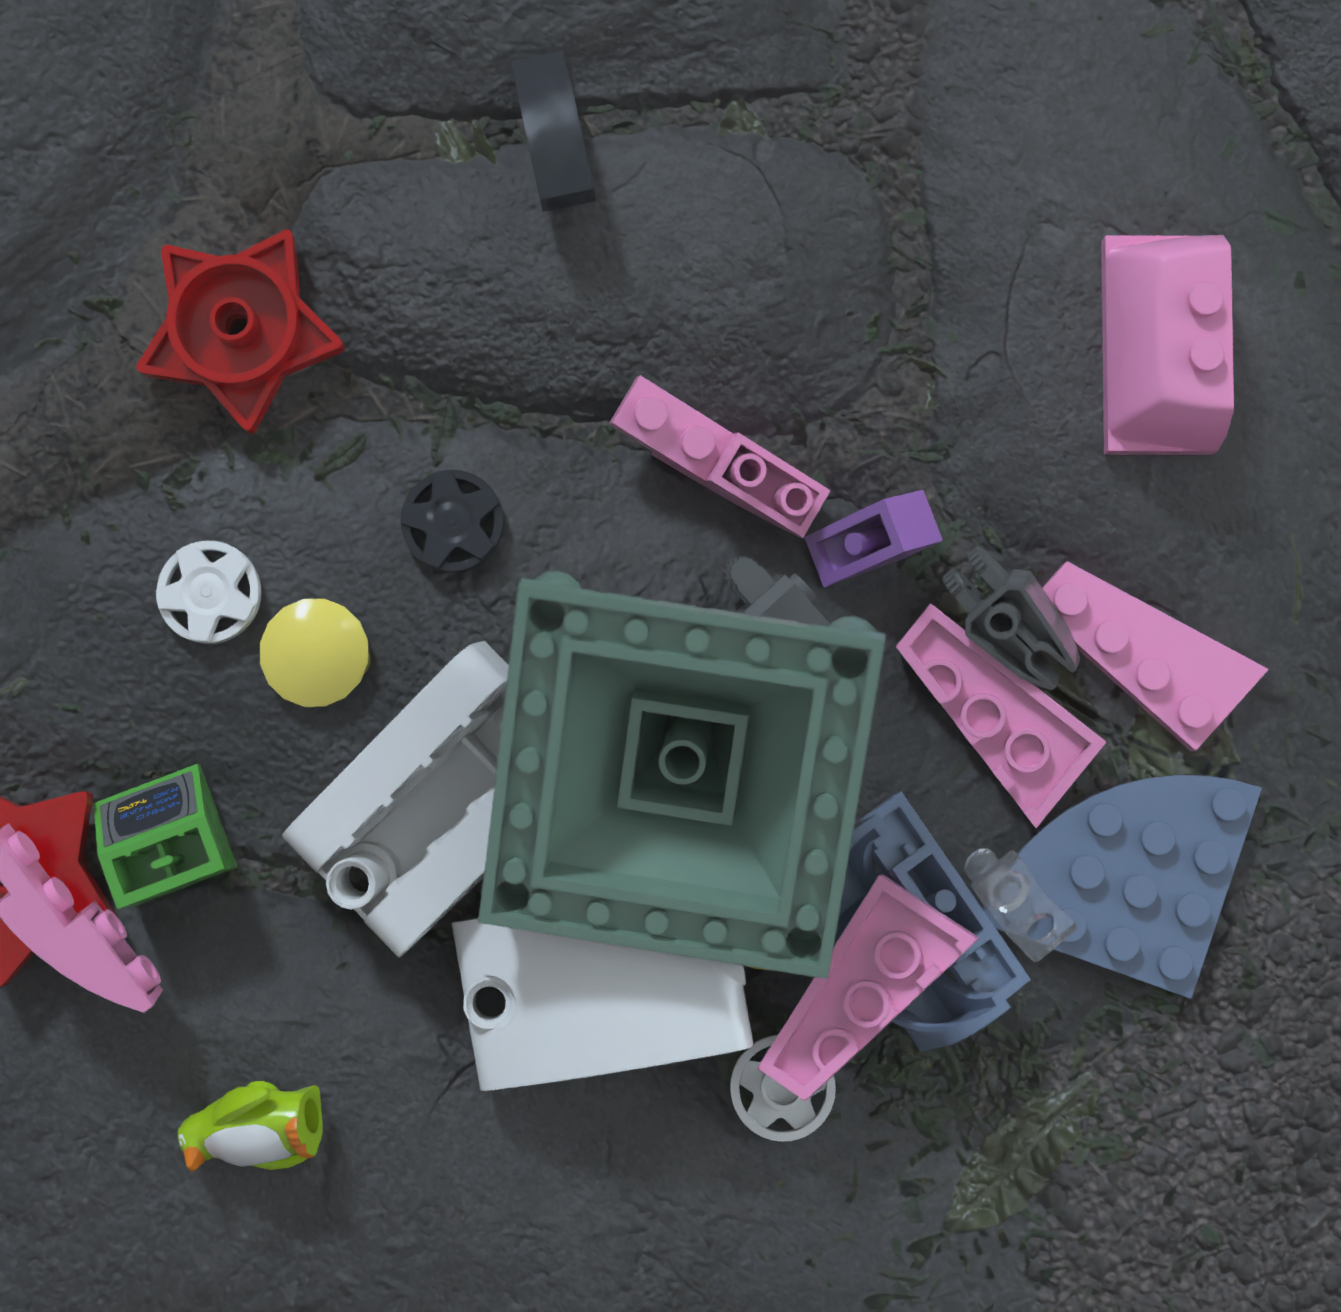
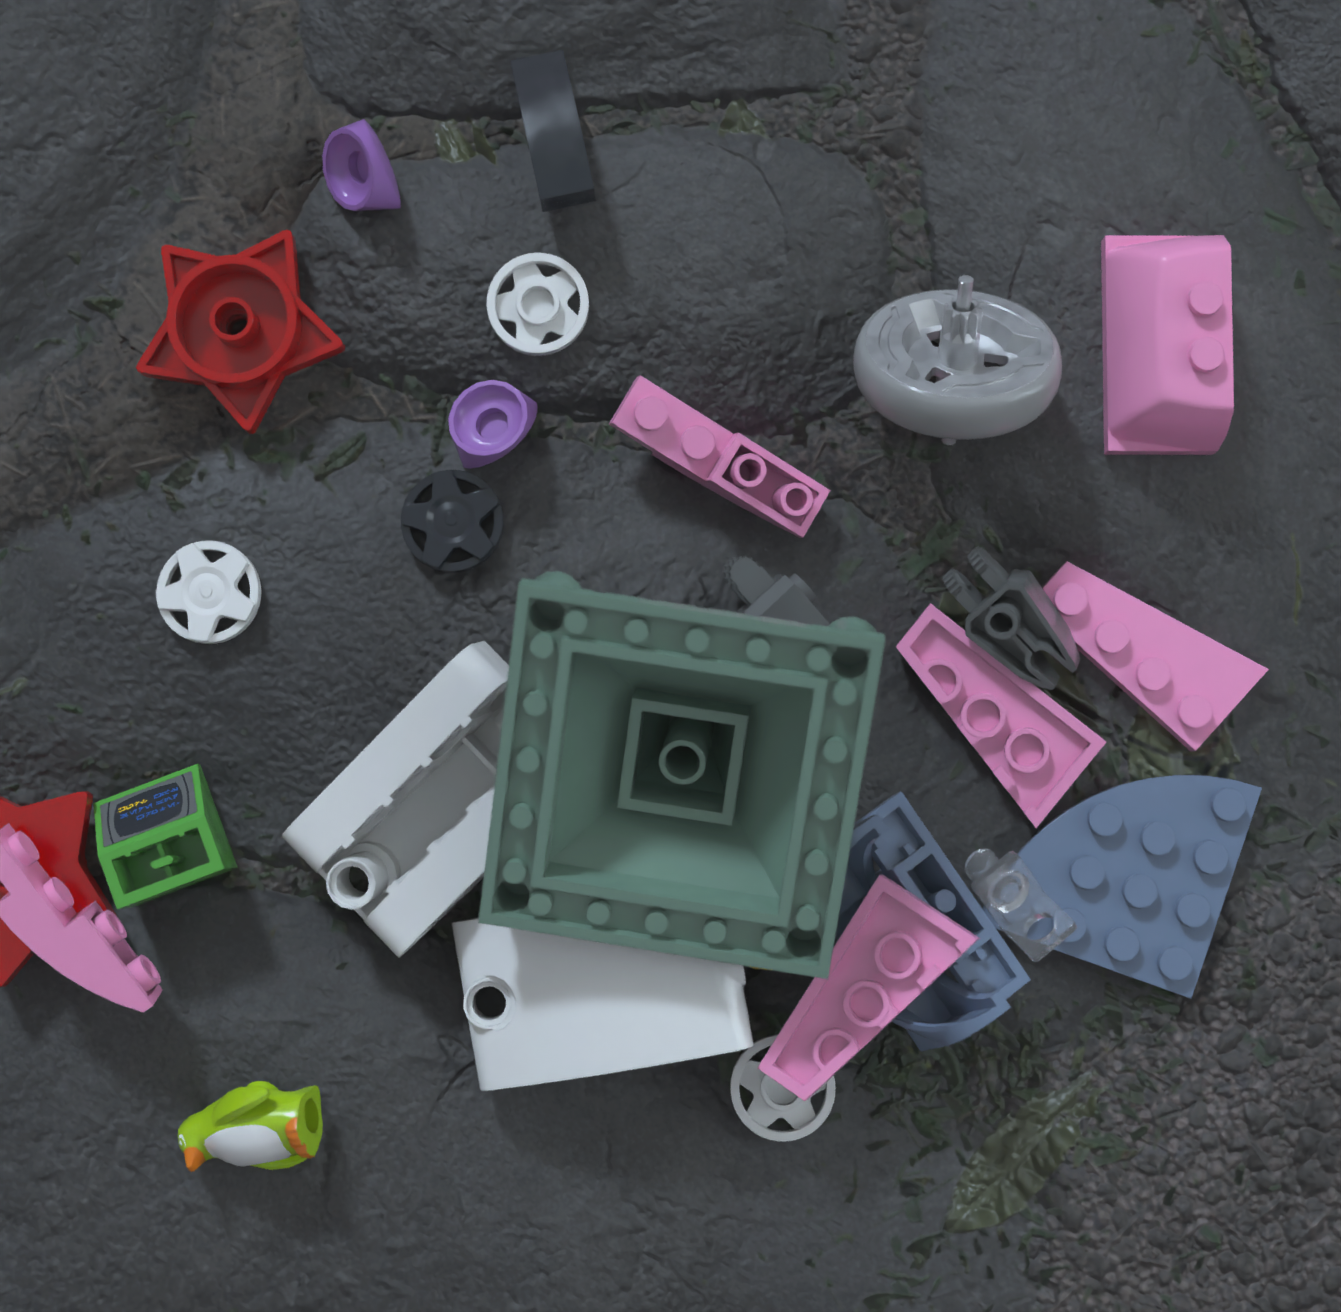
light yellow dish [260,599,370,708] -> none
medium lavender slope [804,490,943,588] -> none
none -> medium lavender piece [322,119,401,211]
none -> medium lavender piece [448,380,538,469]
none -> white wheel [487,253,589,356]
none -> flat silver wheel [853,275,1062,445]

